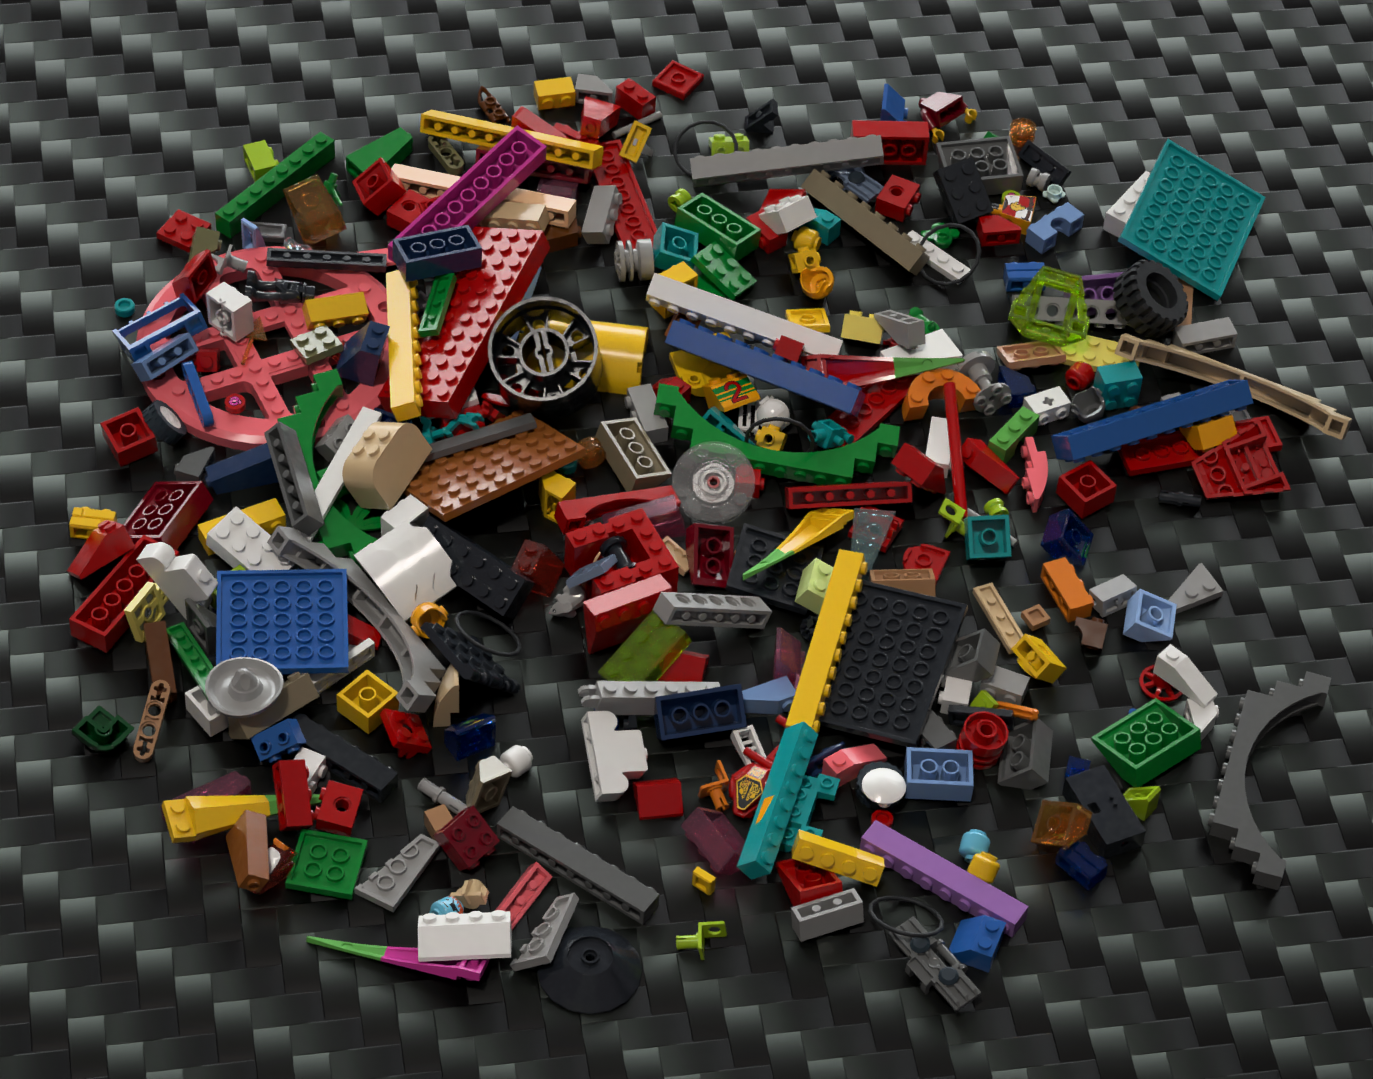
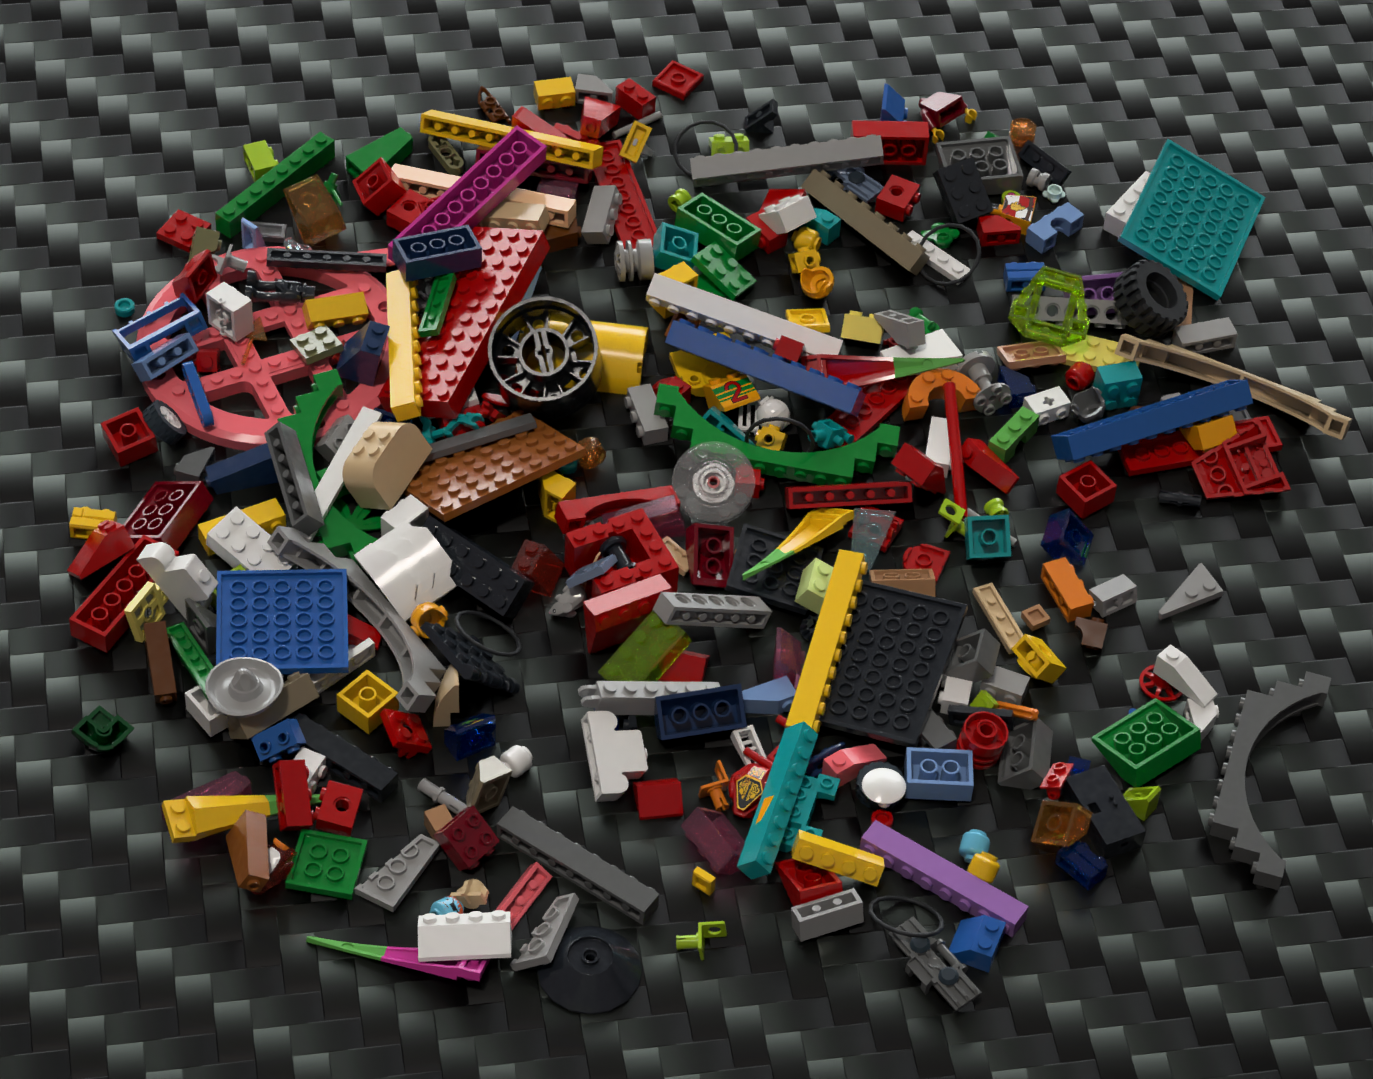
medium nougat beam [133,680,170,763] -> none
red tile [225,394,246,414] -> none
dark tan slope [594,417,672,492] -> none
coral slope [1021,437,1048,513] -> none
light blue slope [1123,589,1177,642] -> none
none -> red hinge [1040,762,1074,800]

